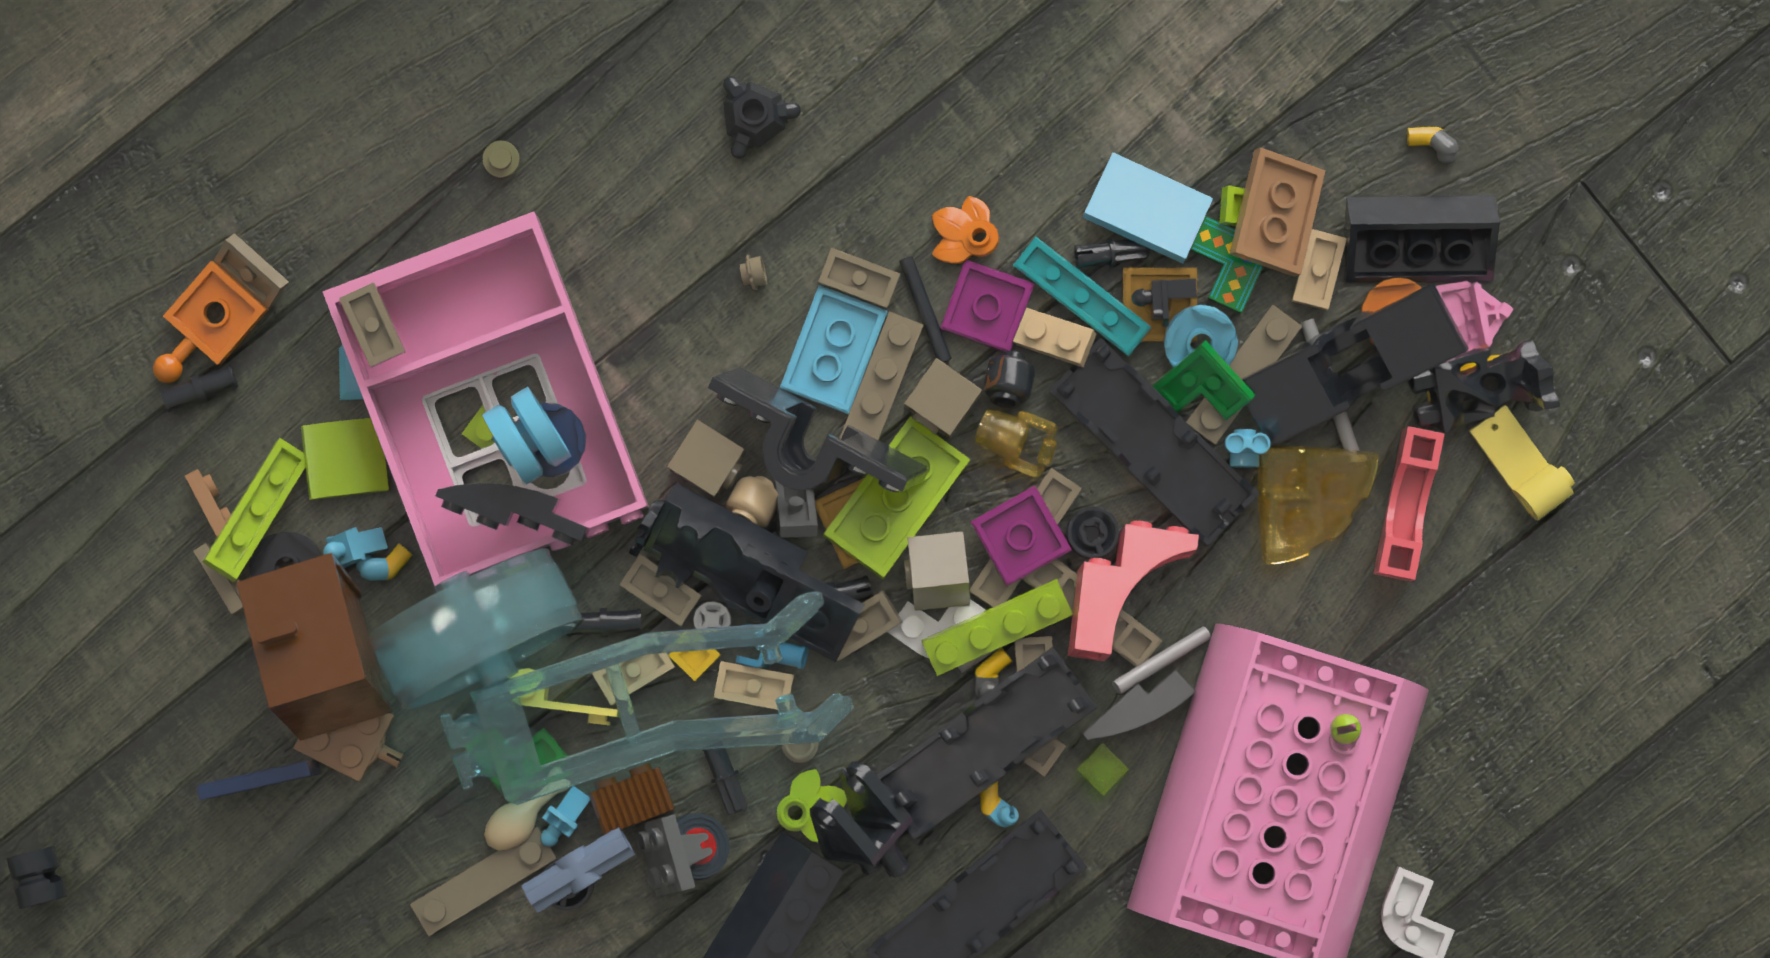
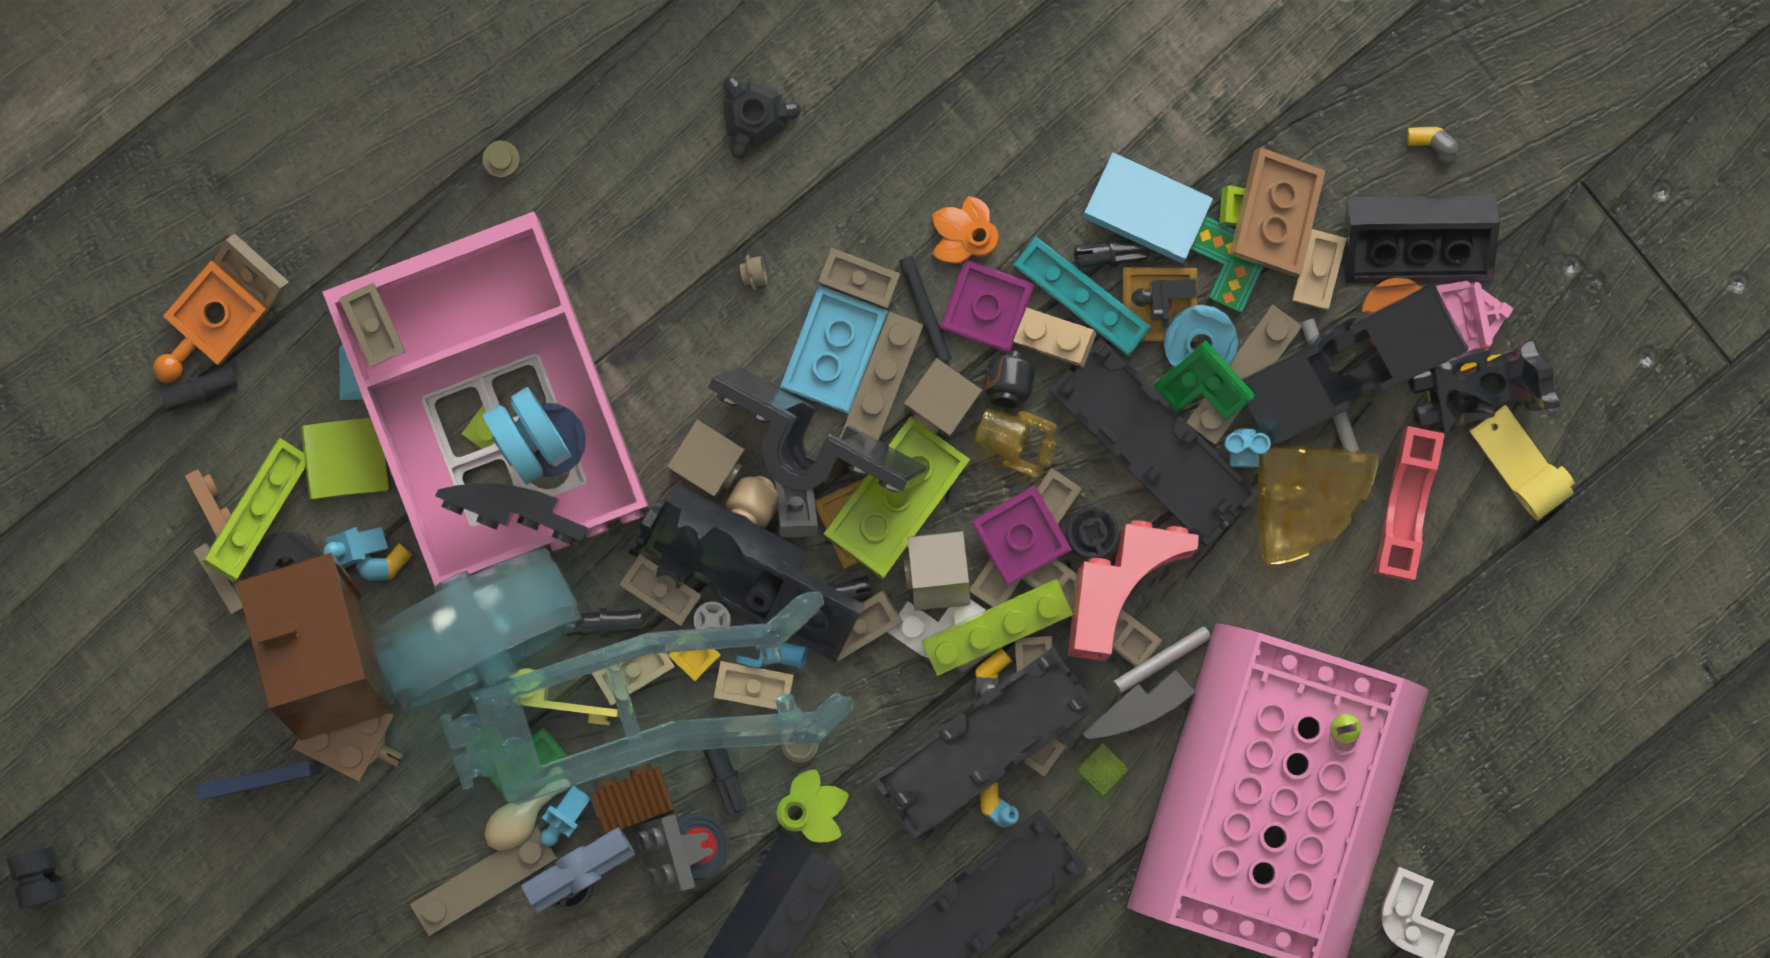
black piece [810,761,913,878] -> none

